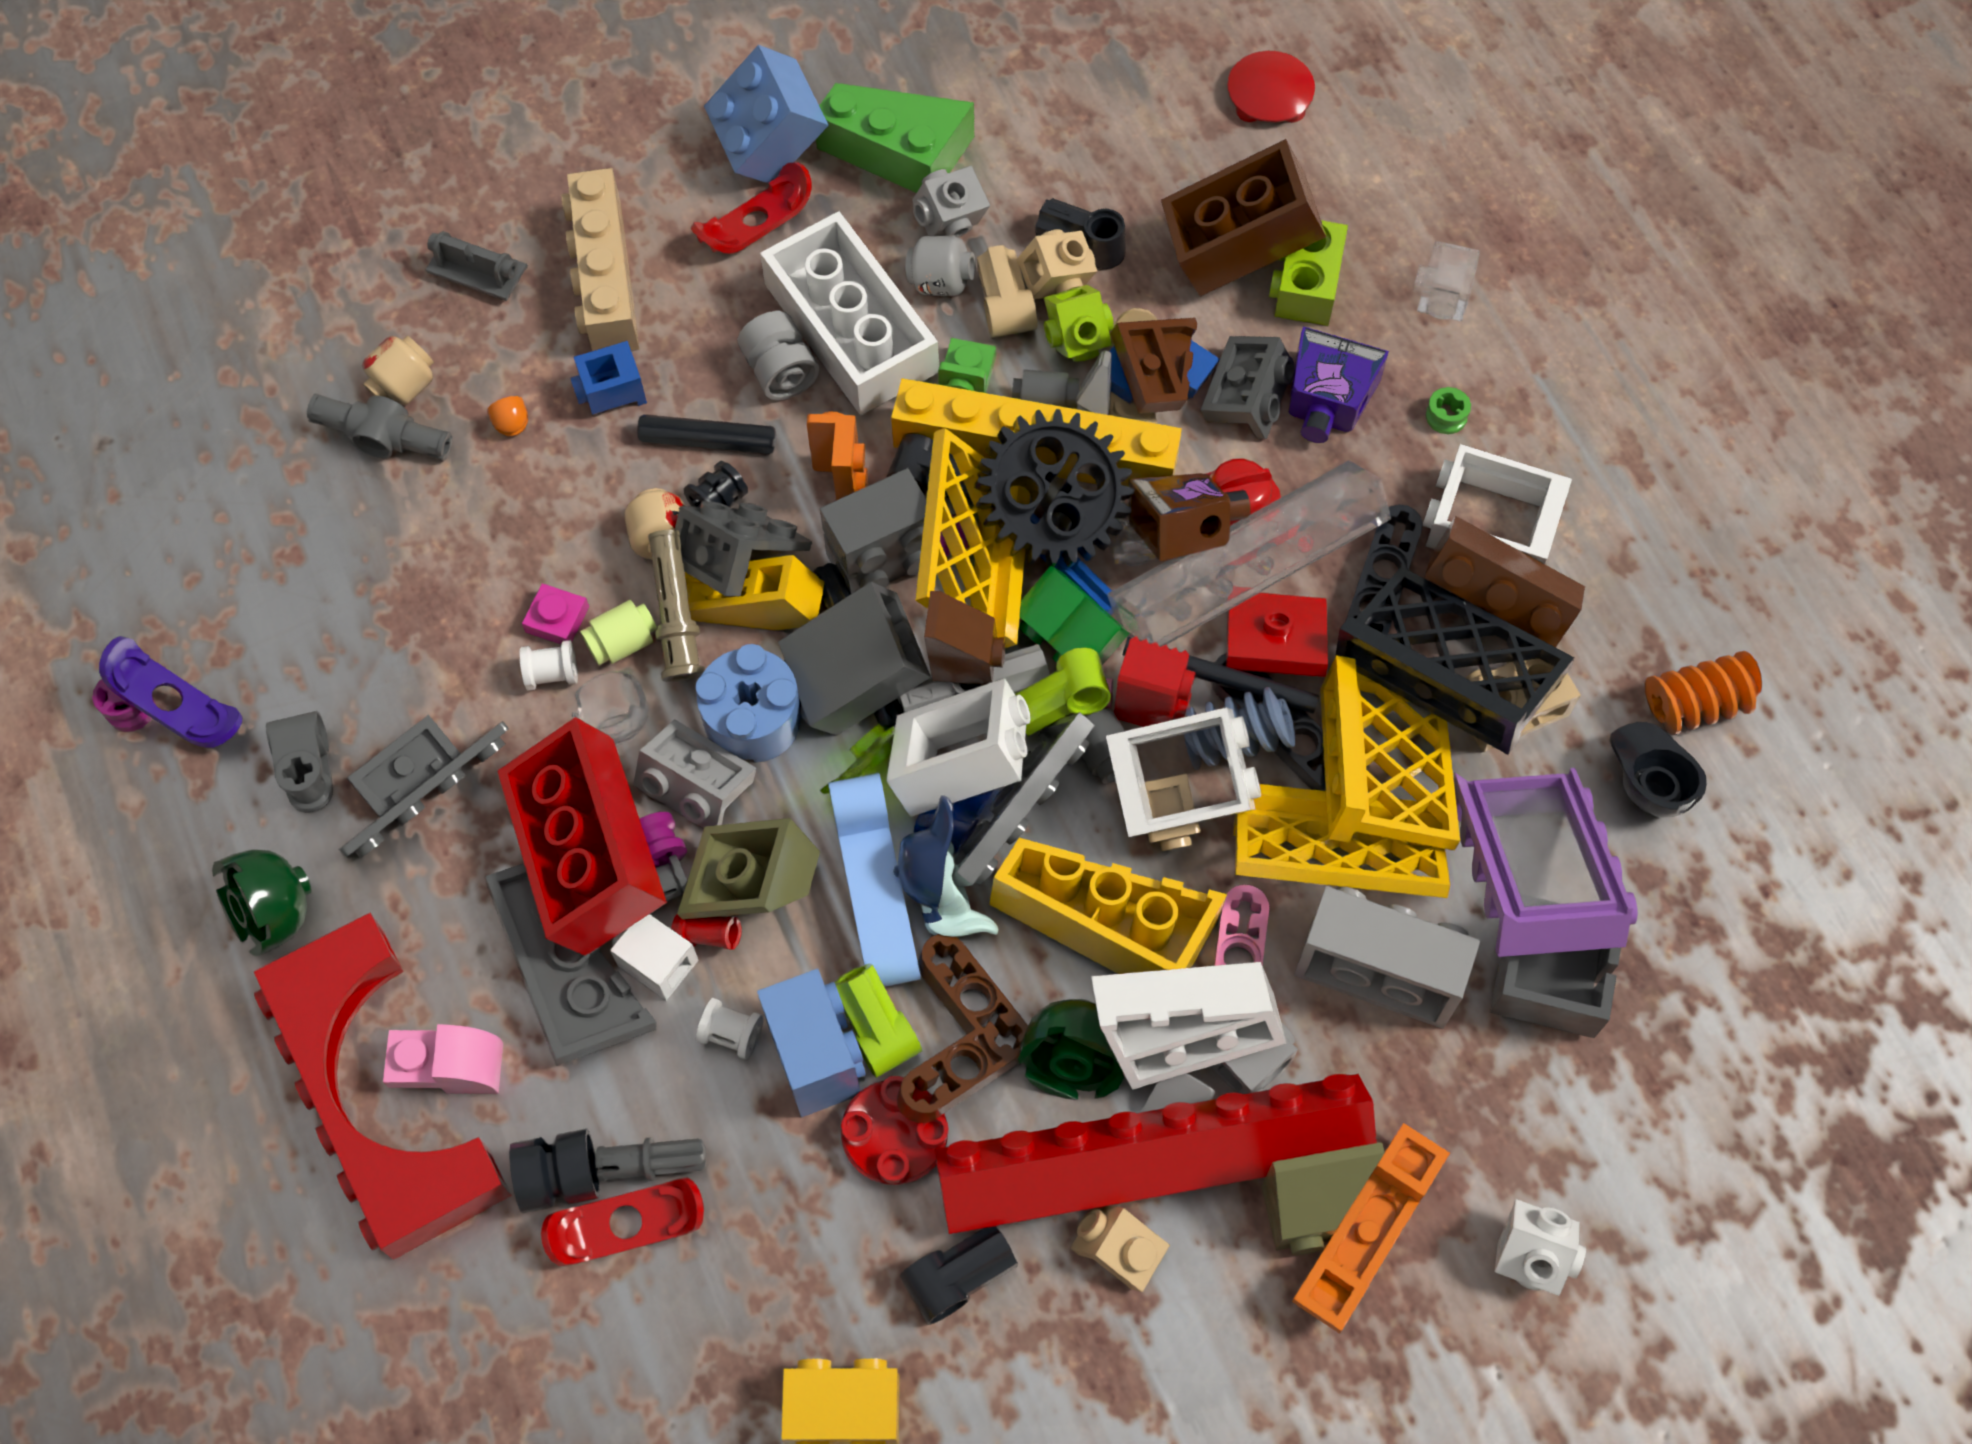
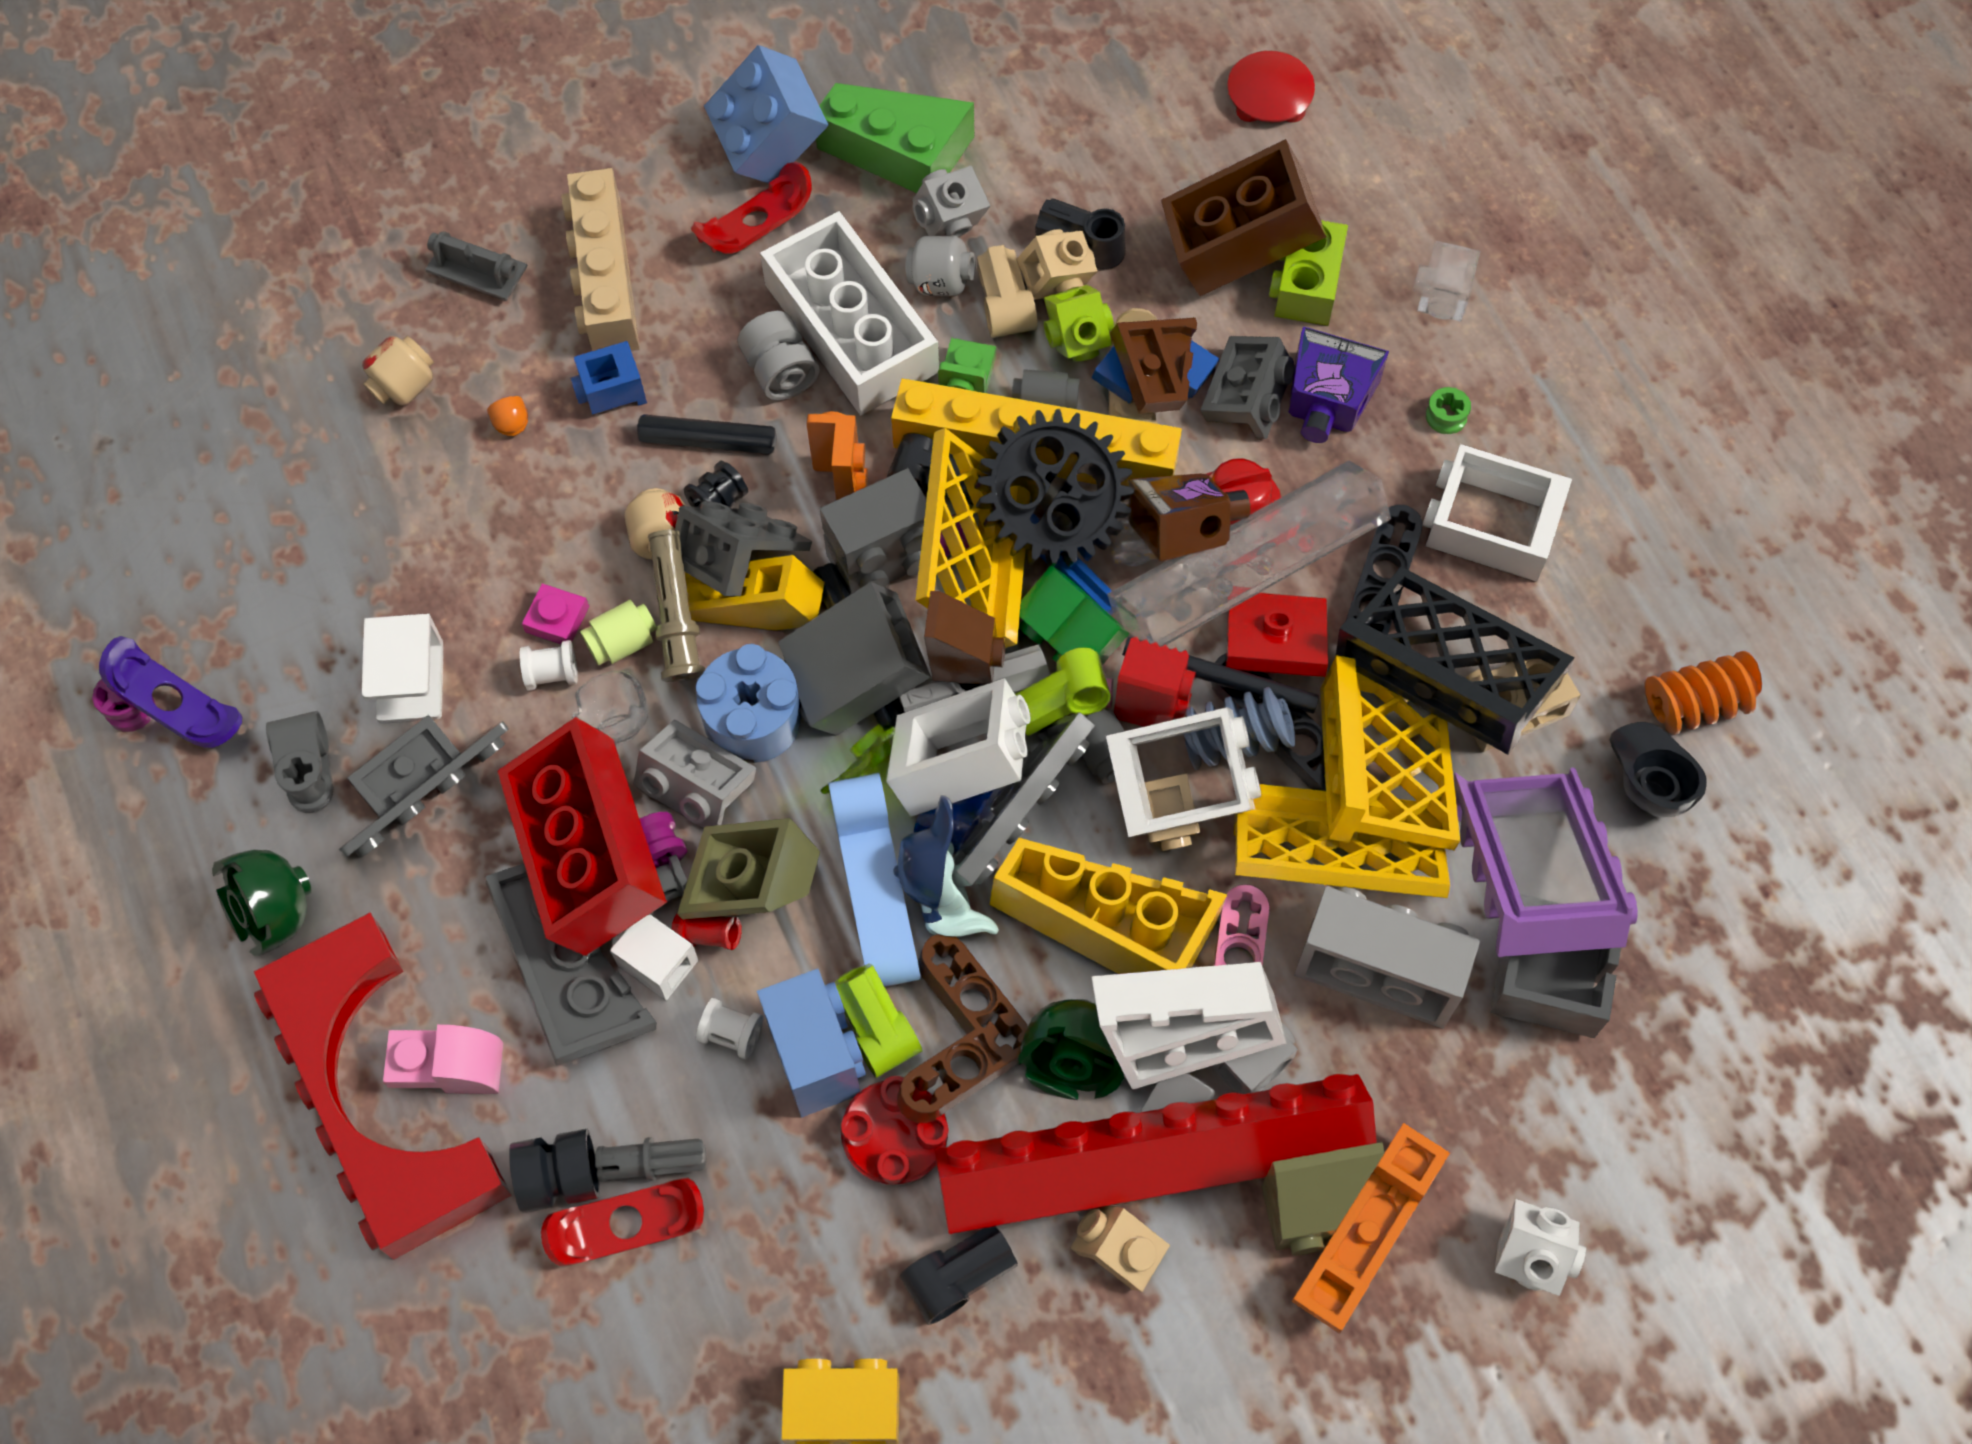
dark grey pin [307,393,452,461] -> none
light grey slope [1076,350,1111,415] -> none
reddish brown brick [1424,516,1585,647] -> none
none -> white piece [362,614,443,724]

